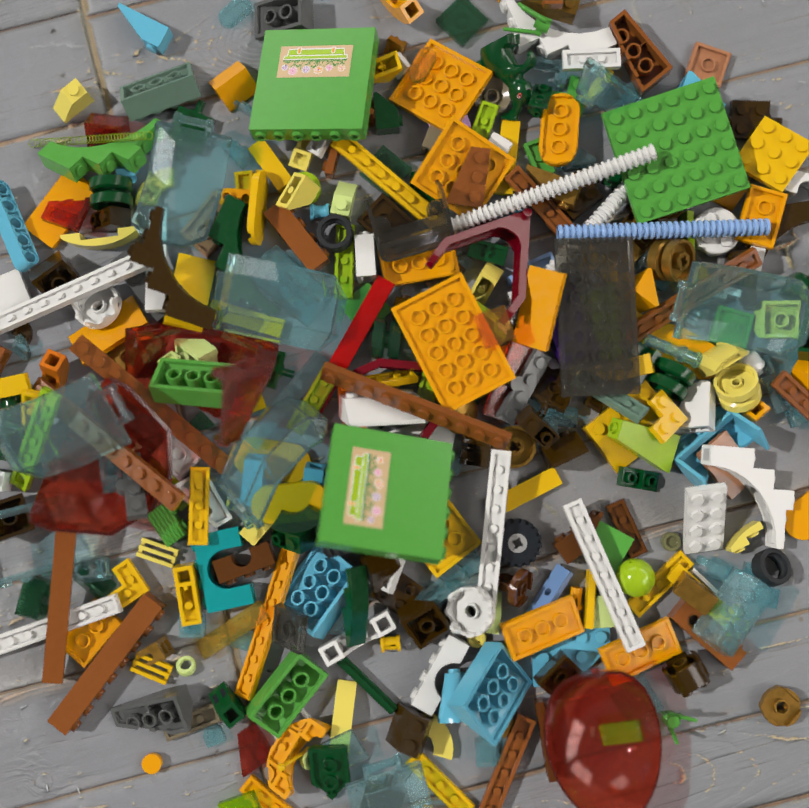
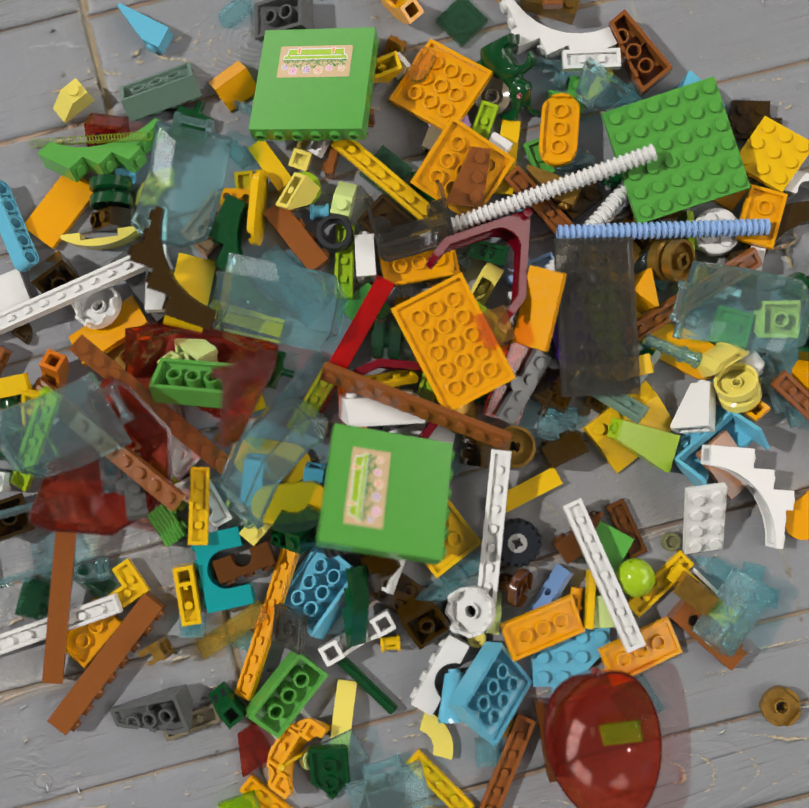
clear light blue tile [11,334,31,361] -> none
clear red wing [41,197,90,233] -> none
yellow tile [130,651,174,685] -> none
light yellow tile [136,537,180,568] -> none
light orange tile [142,752,163,774] -> none
yellowish green piece [176,656,196,677] -> none
clear green tile [189,411,216,430] -> none
clear light blue tile [203,724,227,748] -> none
dark green slope [373,92,403,136] -> none
dark brown slope [385,702,434,759] -> none
bright green plant [503,2,552,37] -> none
dark brown slope [515,404,560,450] -> none
dark green hinge [528,84,553,118] -> none
dark brown slope [533,649,582,699] -> none
dark green slope [616,466,659,492] -> none
dark green wheel [646,357,697,402] -> none
yellow plate [647,390,688,444] -> none
bright green plant [660,710,698,745] -> none
dark brown brick [662,651,710,697] -> none
nougat tile [683,41,732,89] -> none
light yellow slope [724,520,764,554] -> none
black tyre [751,548,792,587] -> none

